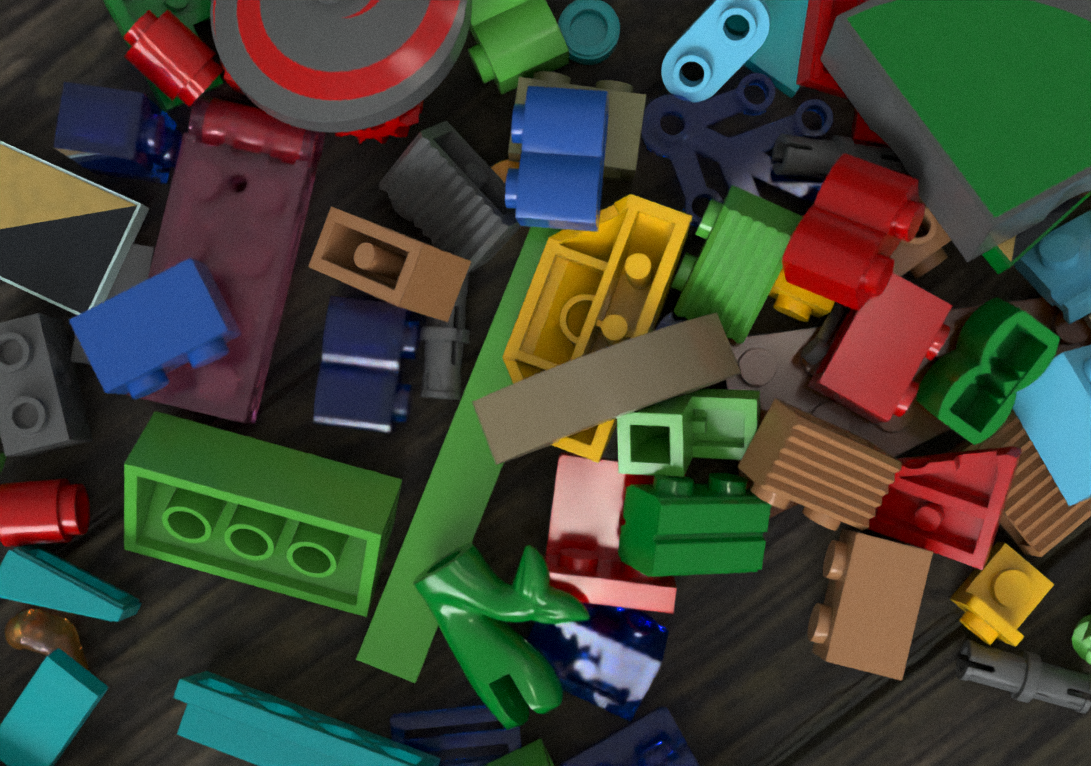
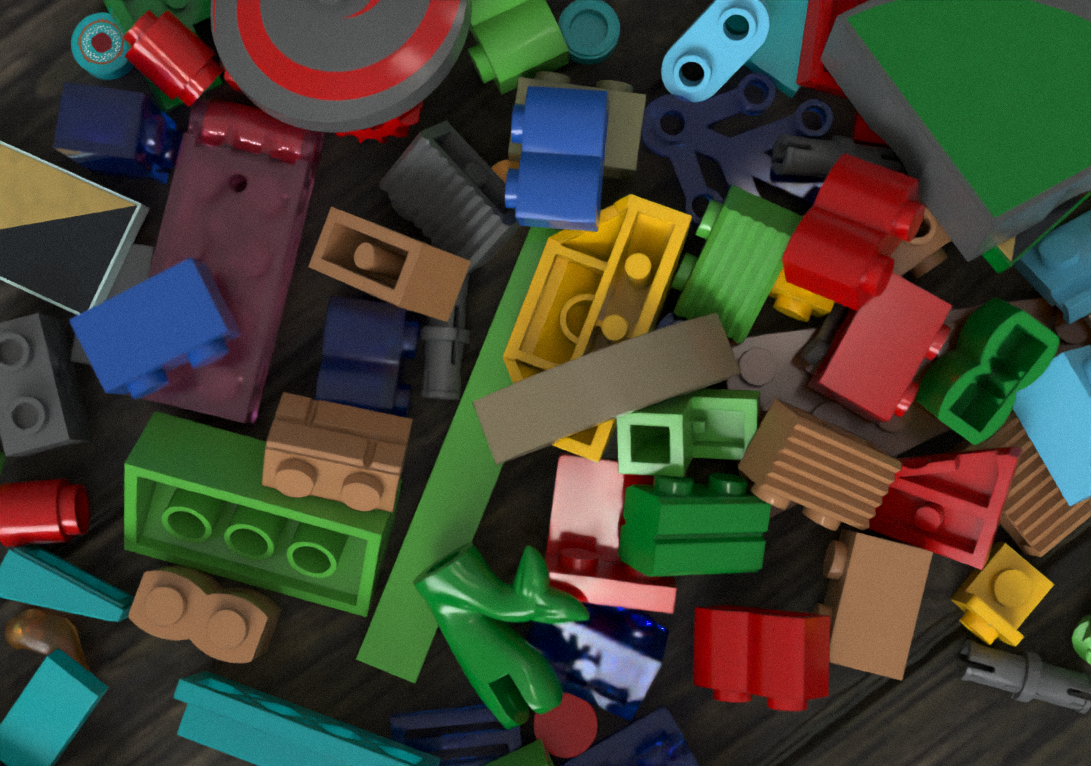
none -> teal tile [71,12,134,80]
none -> medium nougat brick [128,565,282,663]
none -> medium nougat brick [262,392,413,513]
none -> red tile [533,690,598,758]
none -> red brick [693,604,830,711]

